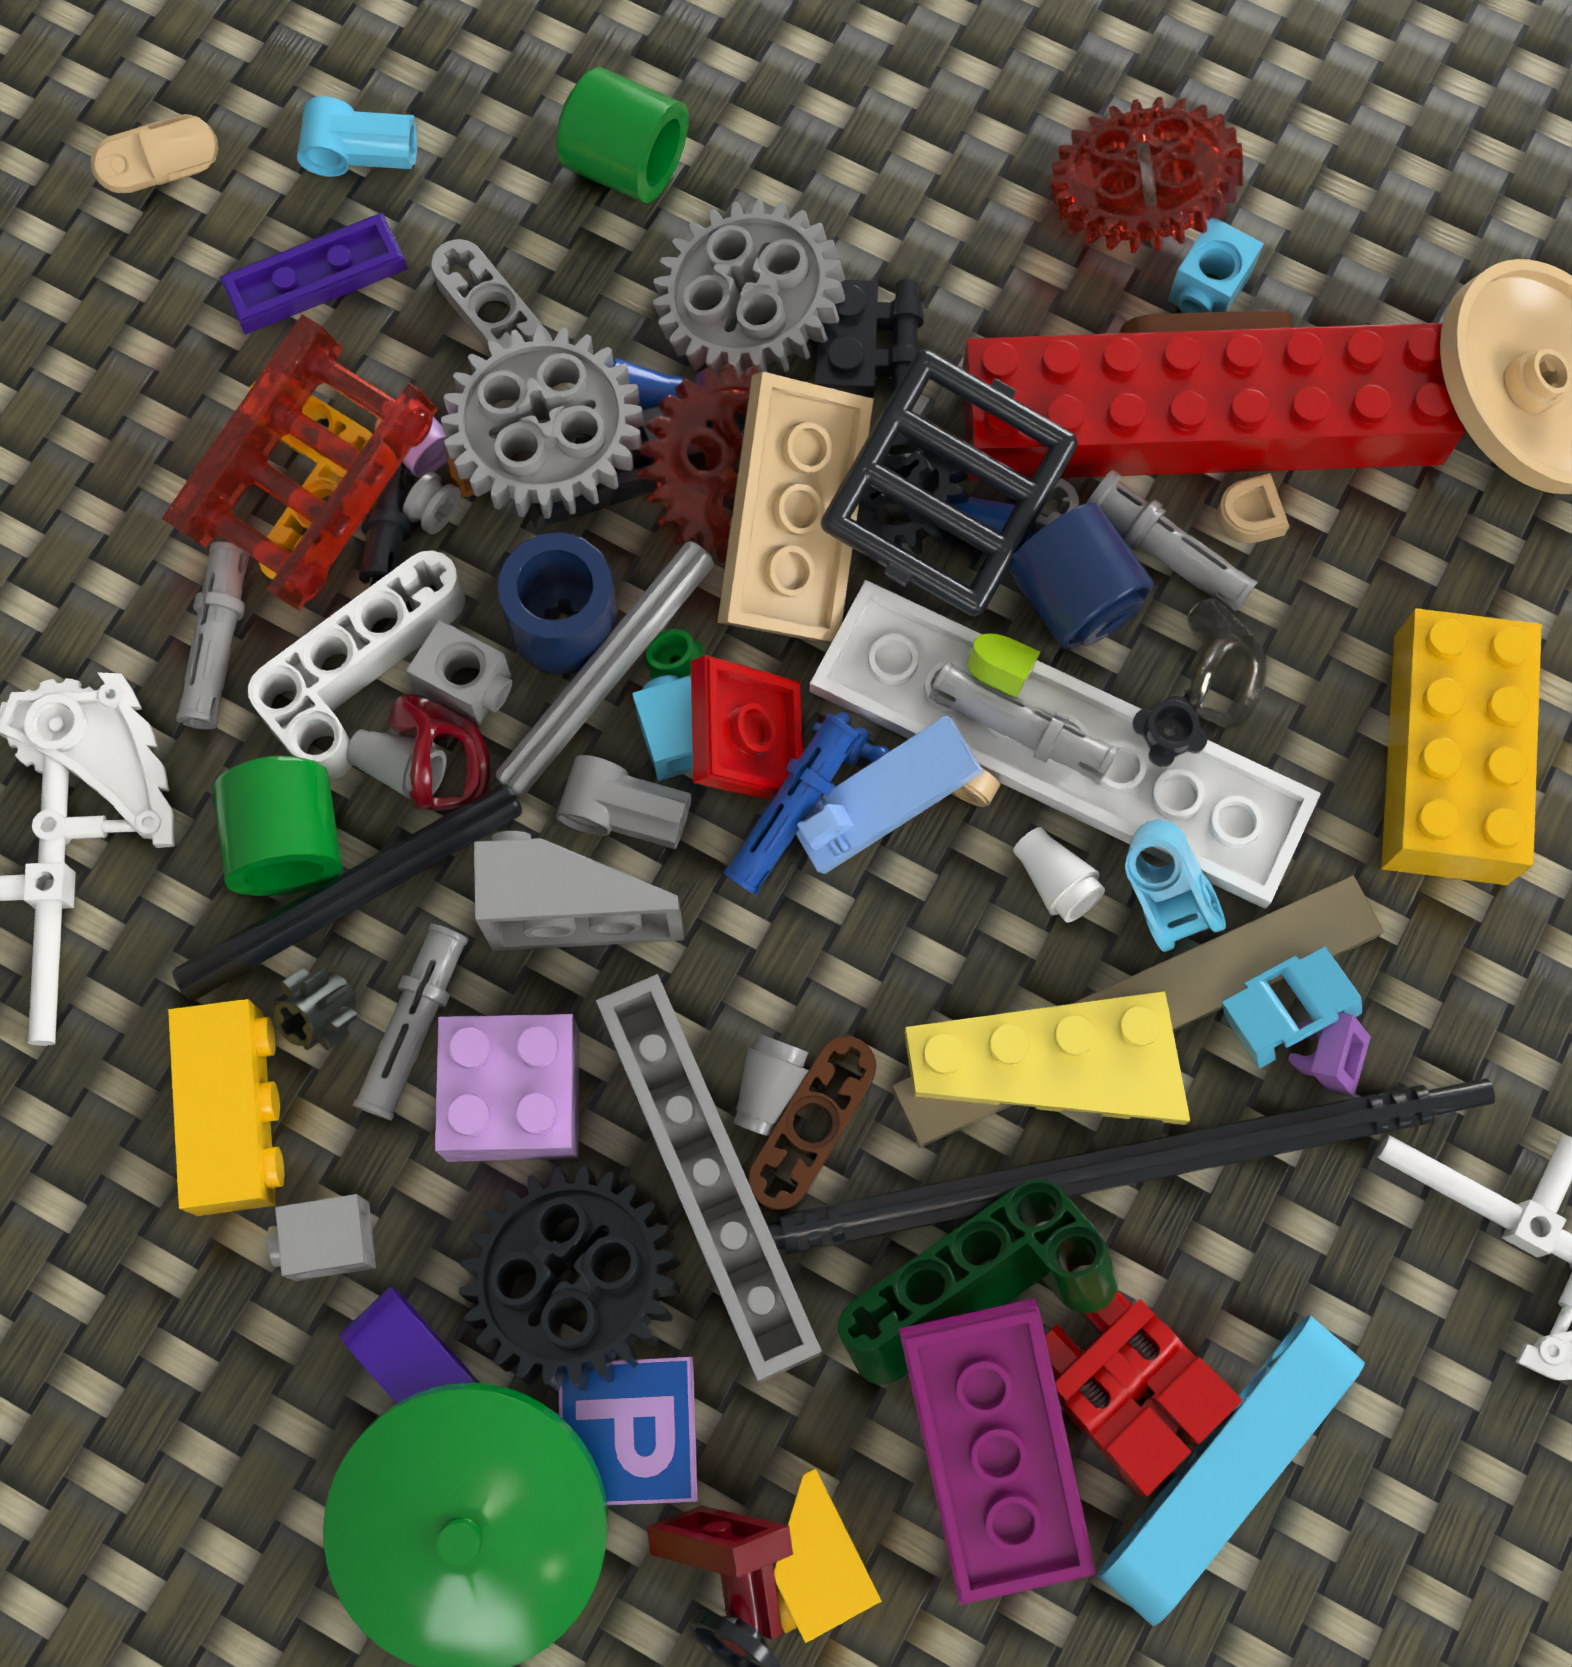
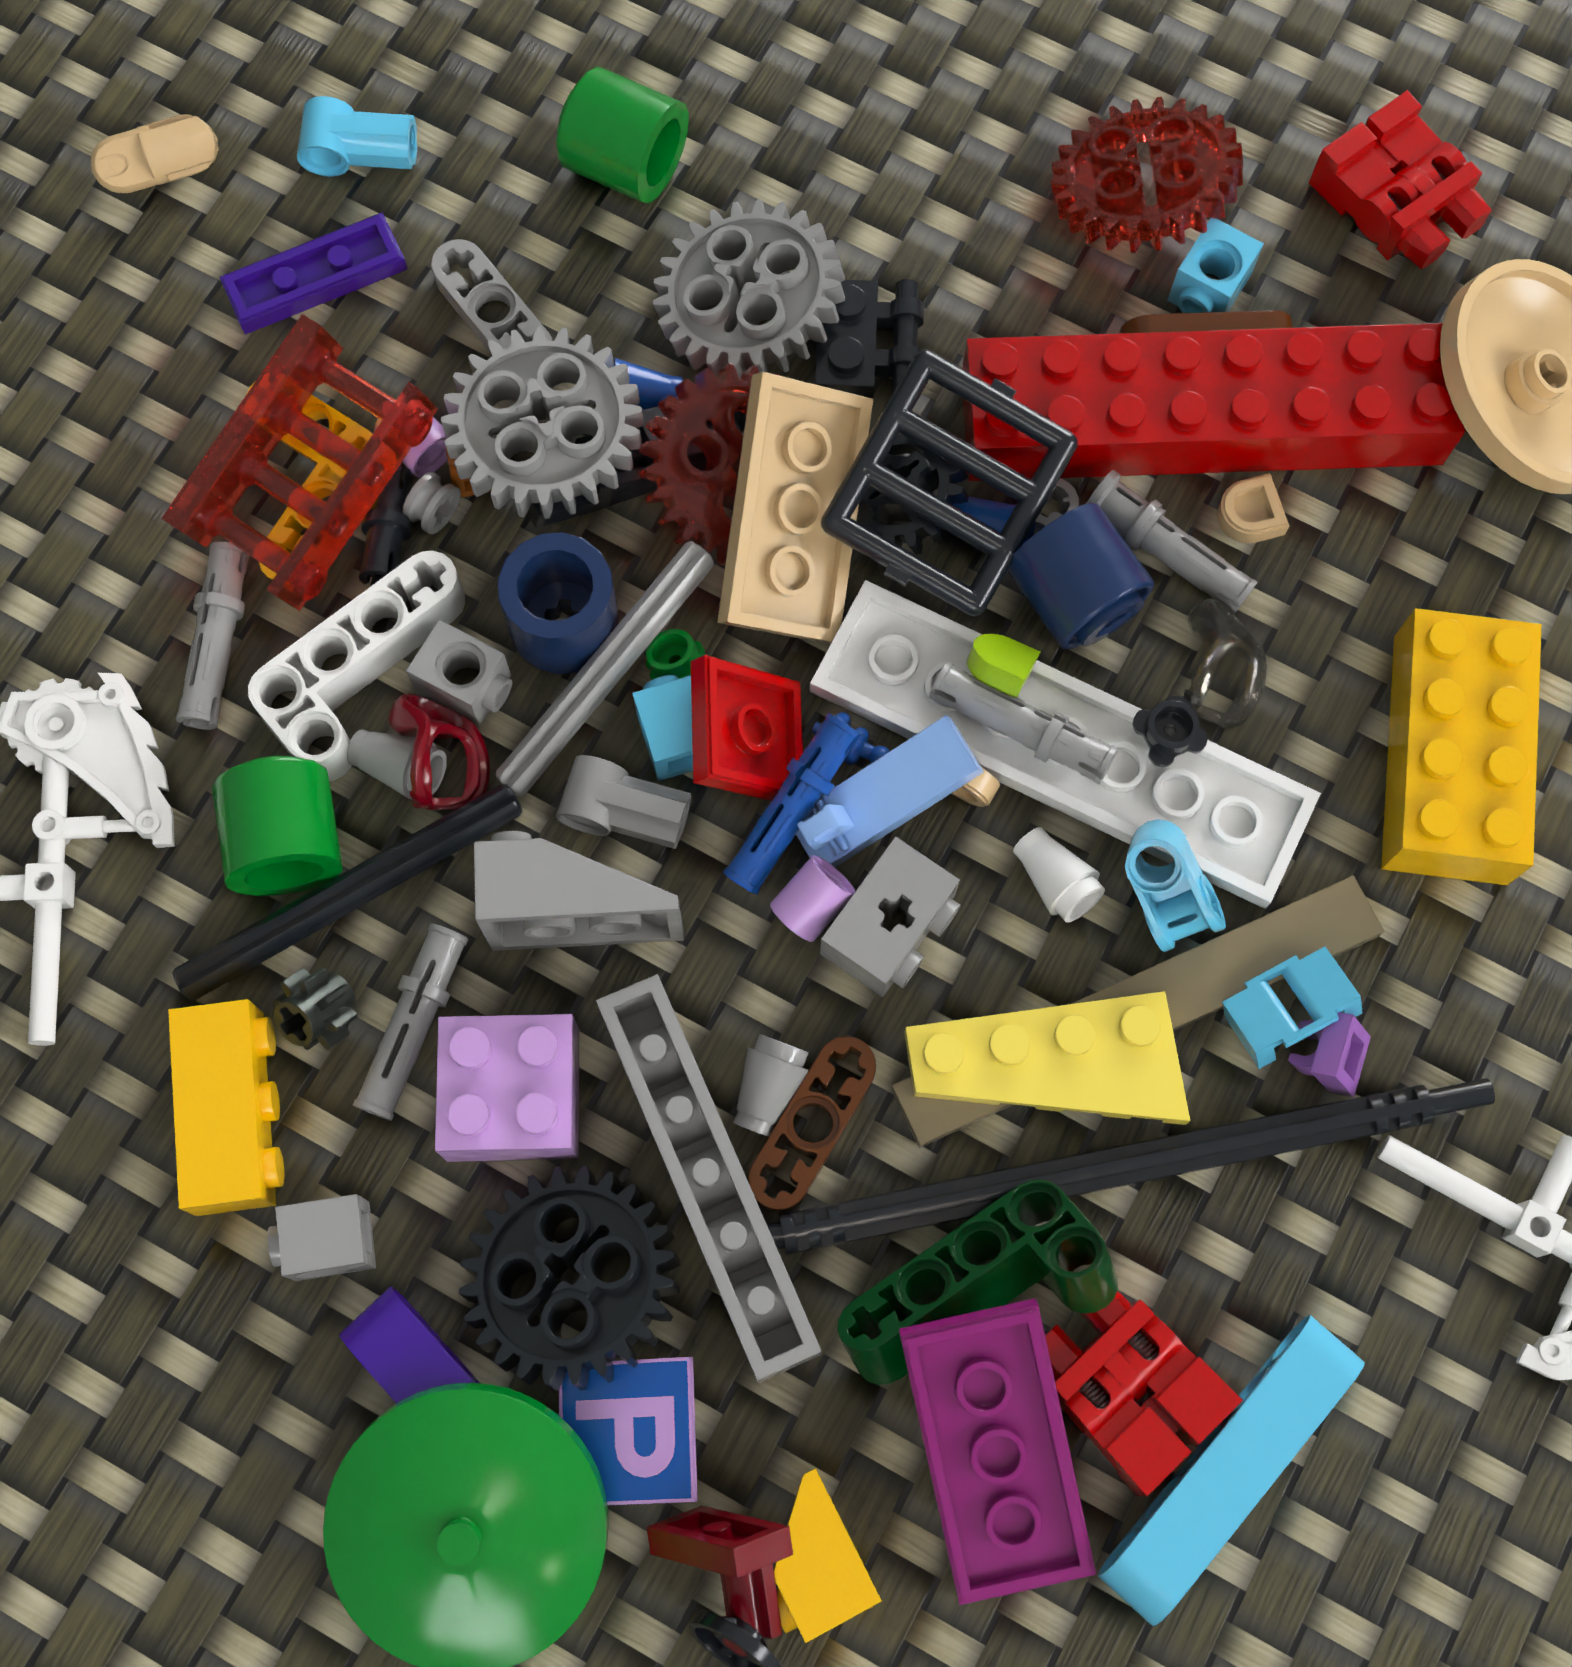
none -> lavender beam [770,855,856,942]
none -> light grey brick [820,837,961,997]
none -> red hips [1308,90,1492,270]

